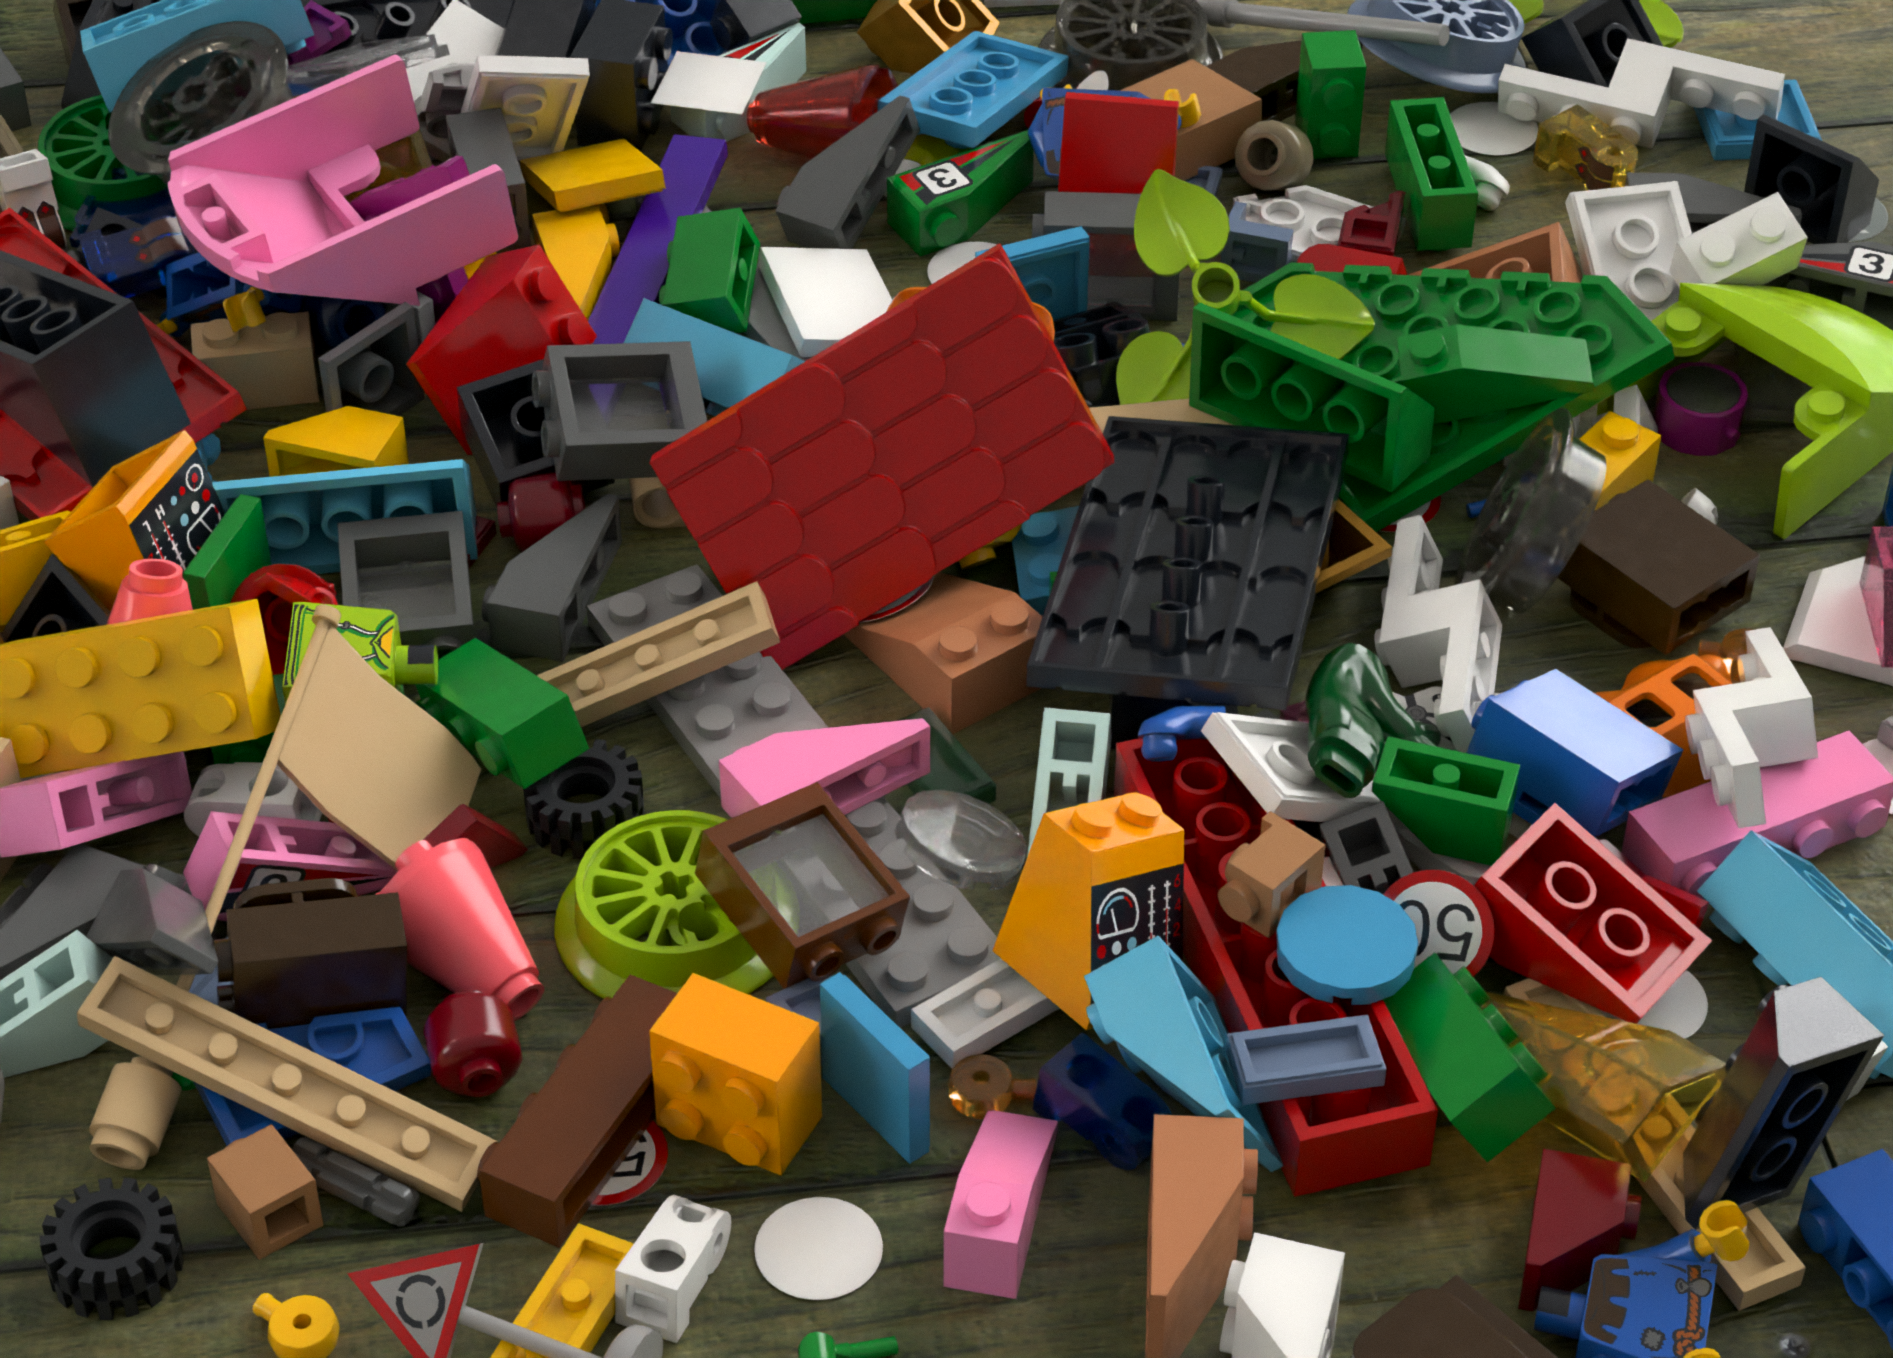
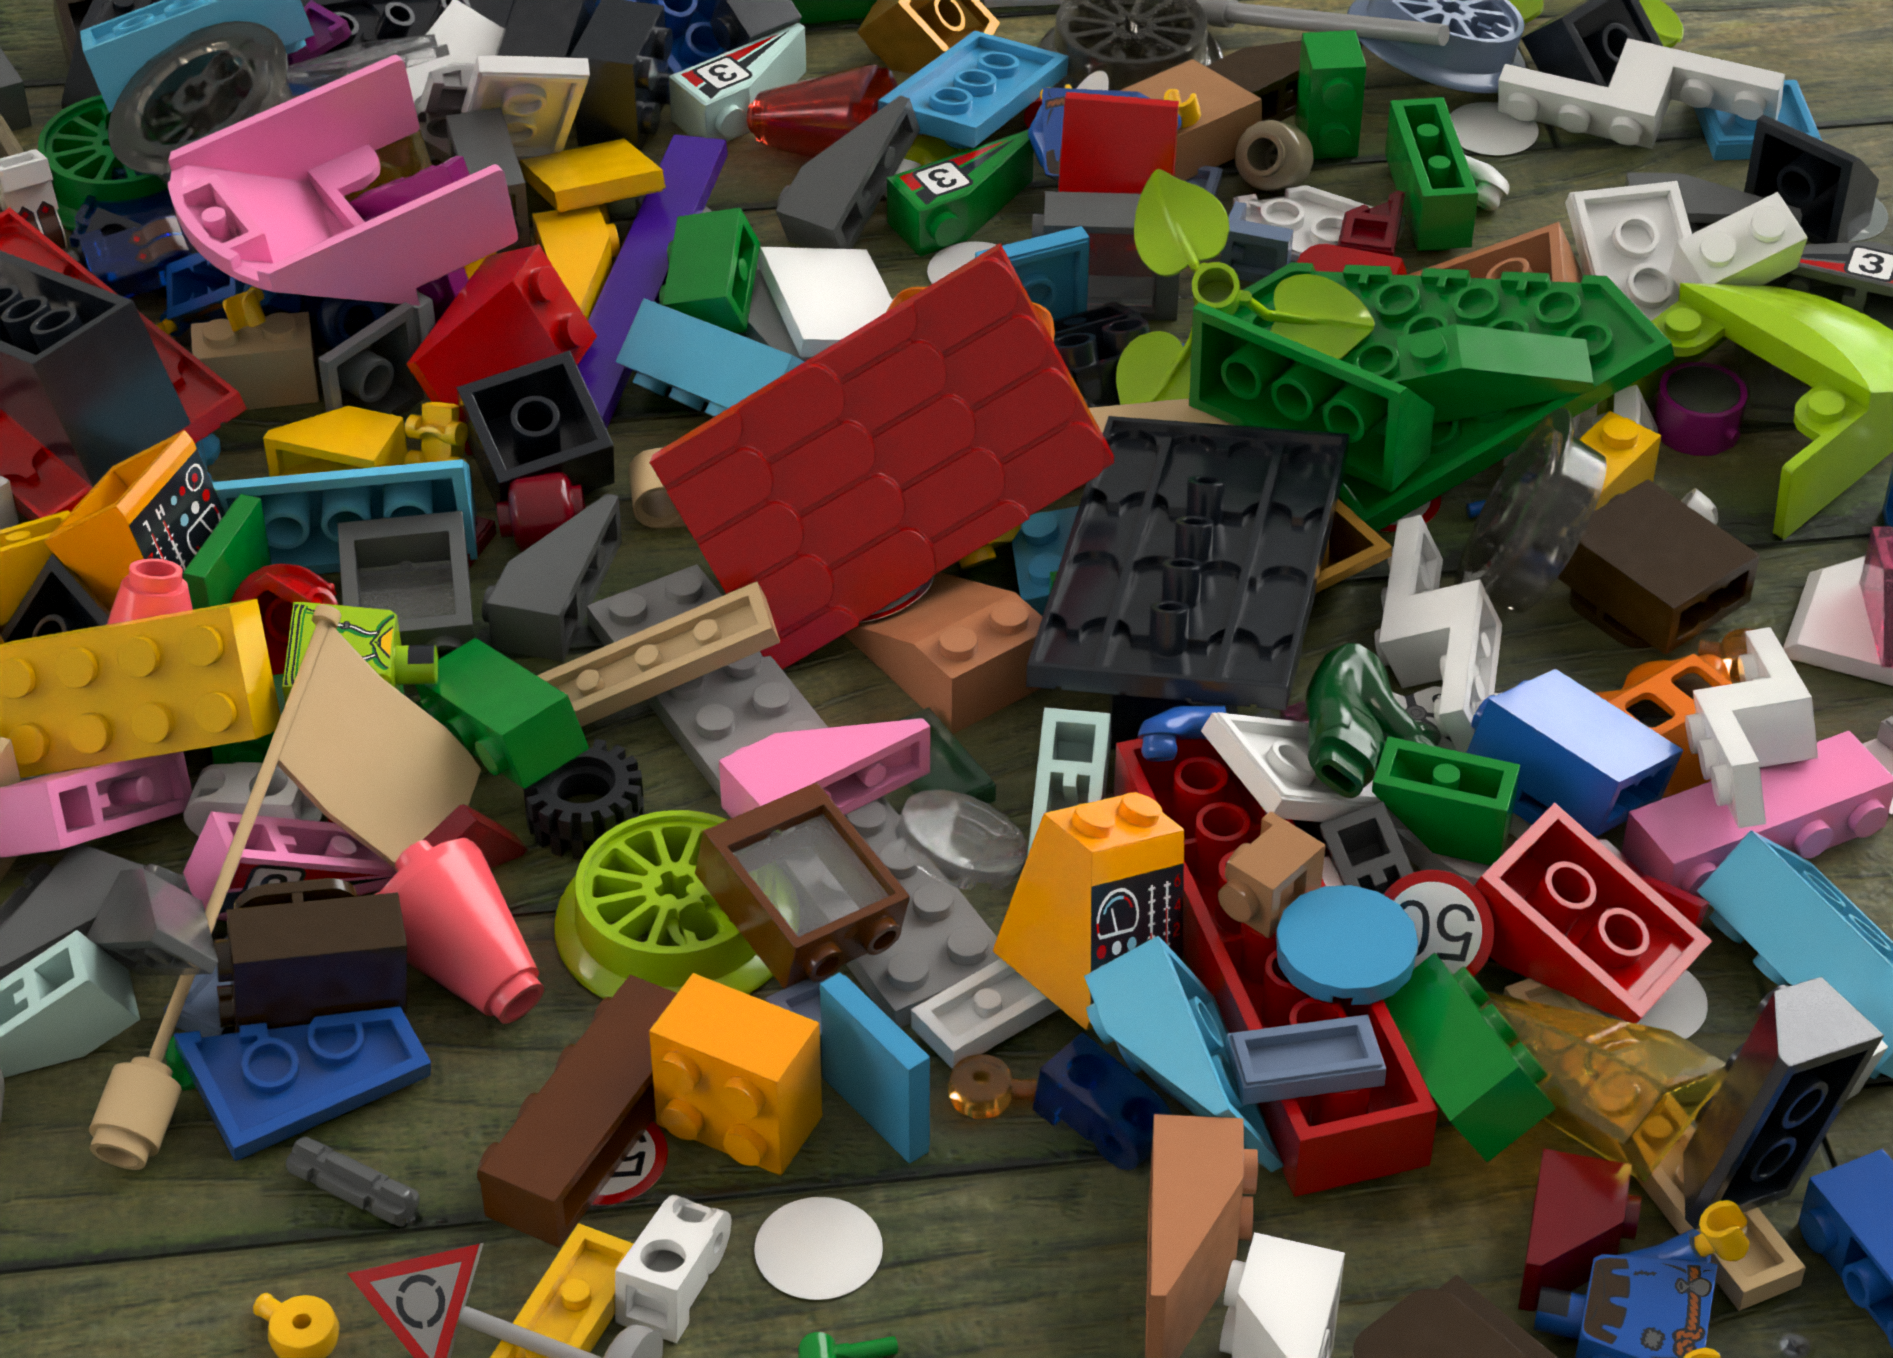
black tyre [40,1177,184,1320] -> none
tan plate [77,956,497,1212] -> none
medium nougat brick [207,1124,323,1260] -> none
dark red head [423,990,523,1097] -> none
dark grey window [532,341,707,481] -> none
white sticker [651,51,767,115] -> none
bright pink slope [944,1109,1058,1299] -> none
clear yellow leg [1532,104,1638,191] -> none
none -> yellow piece [404,402,468,464]

